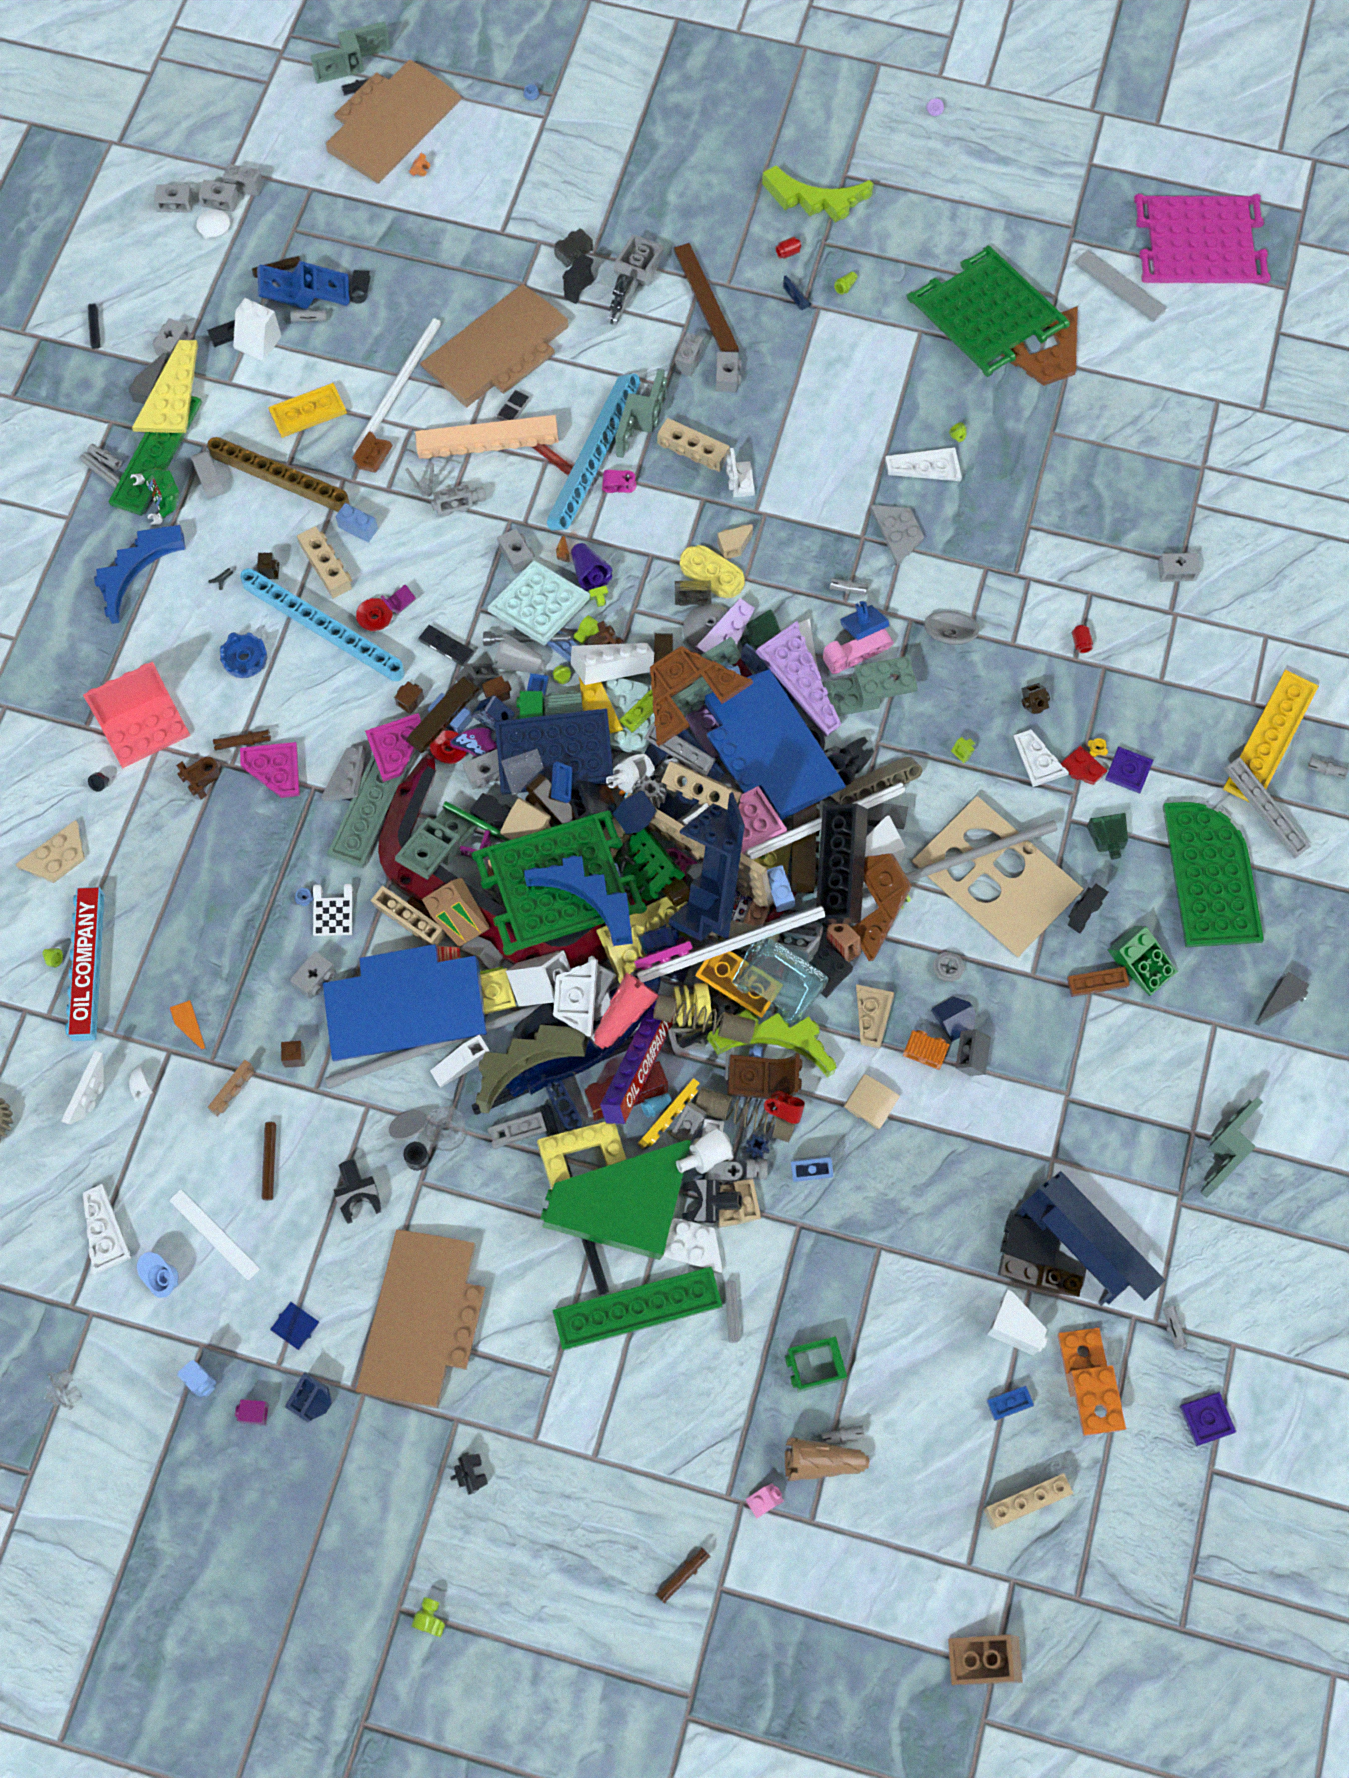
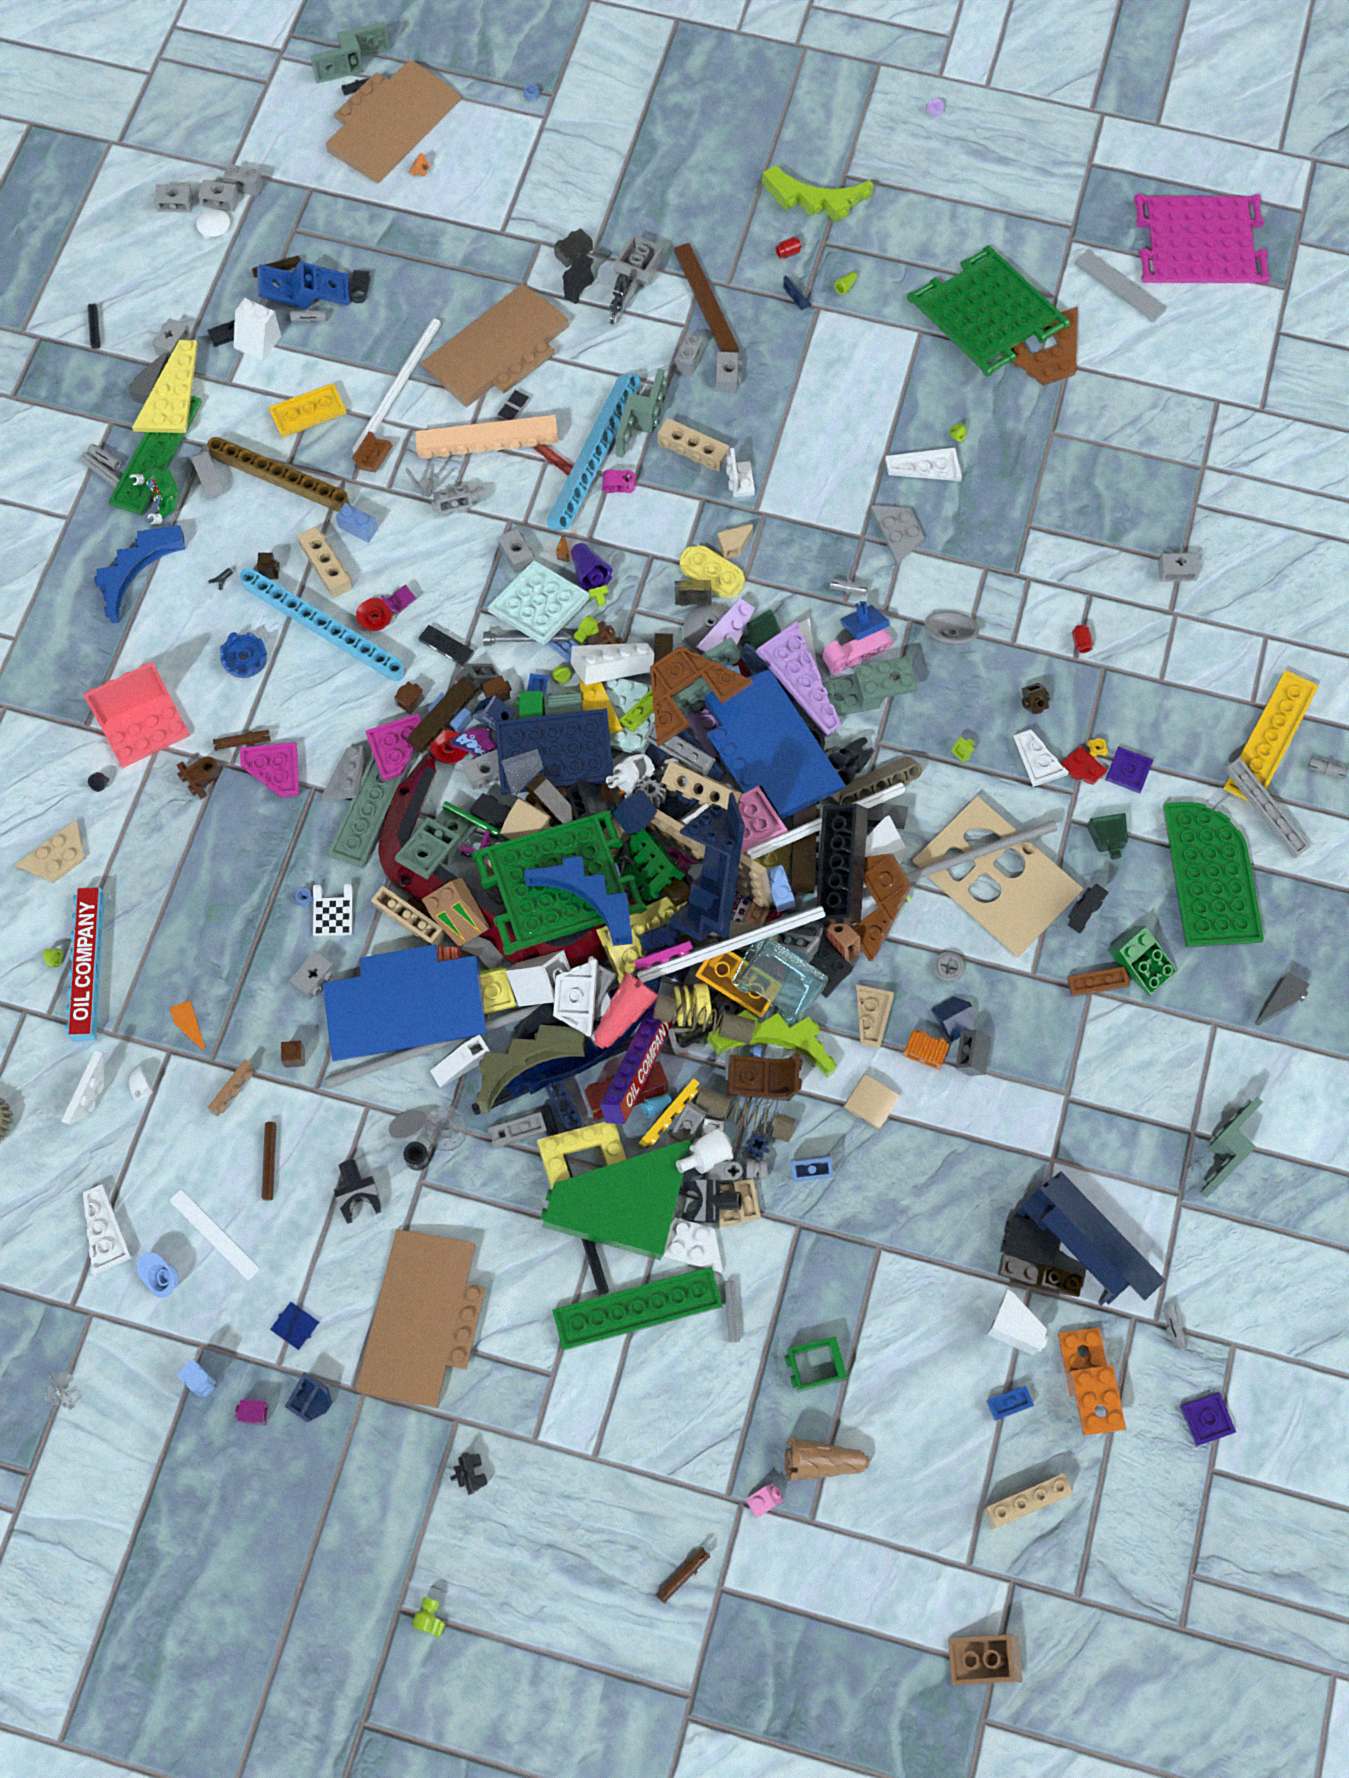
light grey cone [492,632,545,673] -> none
blue tile [551,761,572,803] -> none
red piece [764,1090,805,1124] -> none
light grey pin [821,1425,865,1445] -> none

